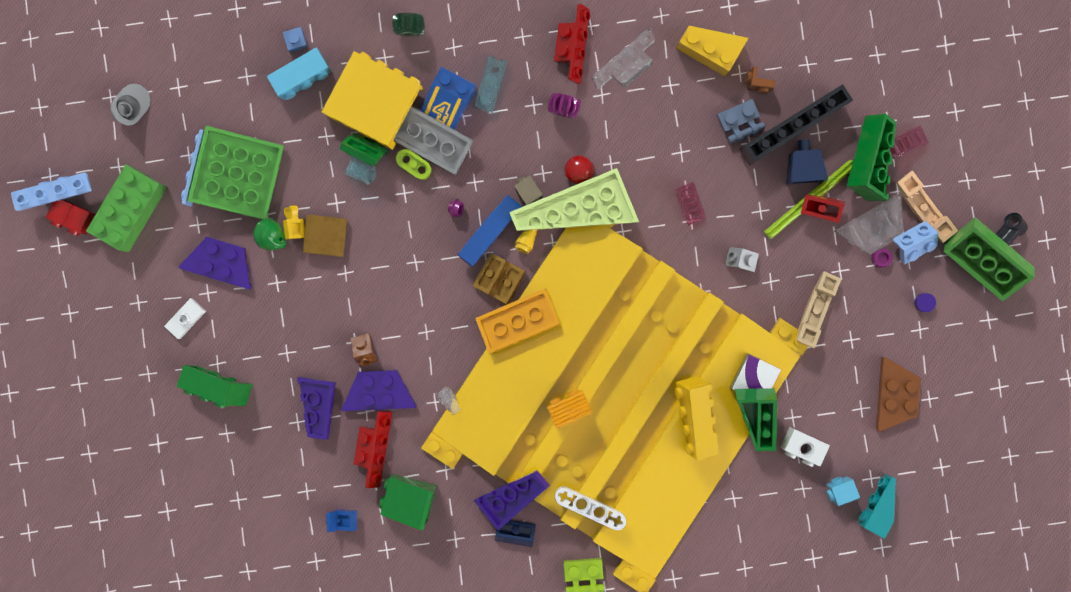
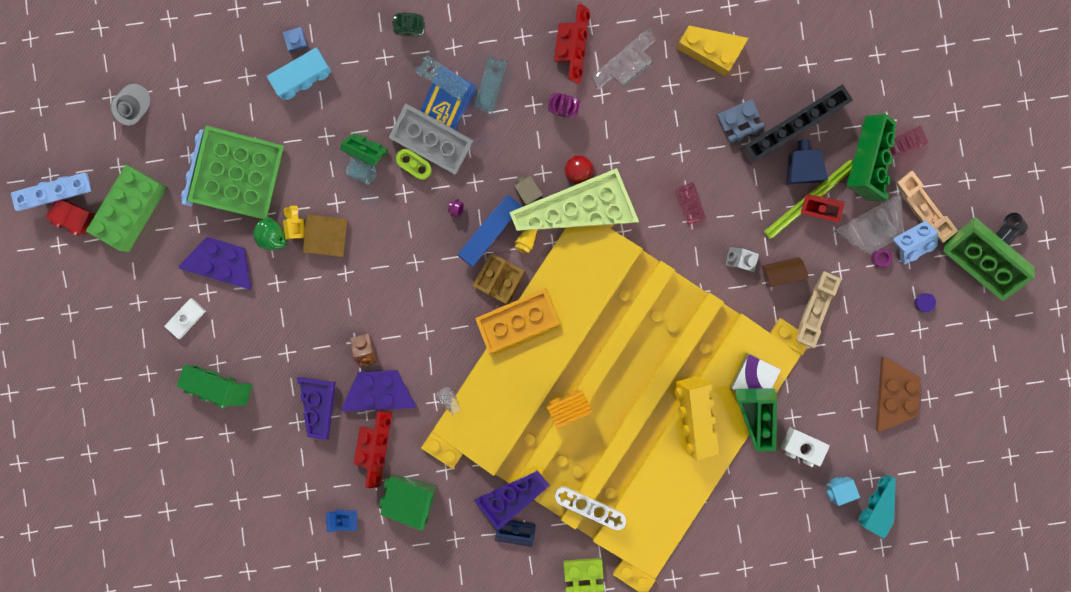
yellow panel [322,51,425,150] -> none
dark orange bracket [746,66,776,94] -> none
none -> clear light blue plate [415,54,471,101]
none -> reddish brown brick [762,257,809,288]

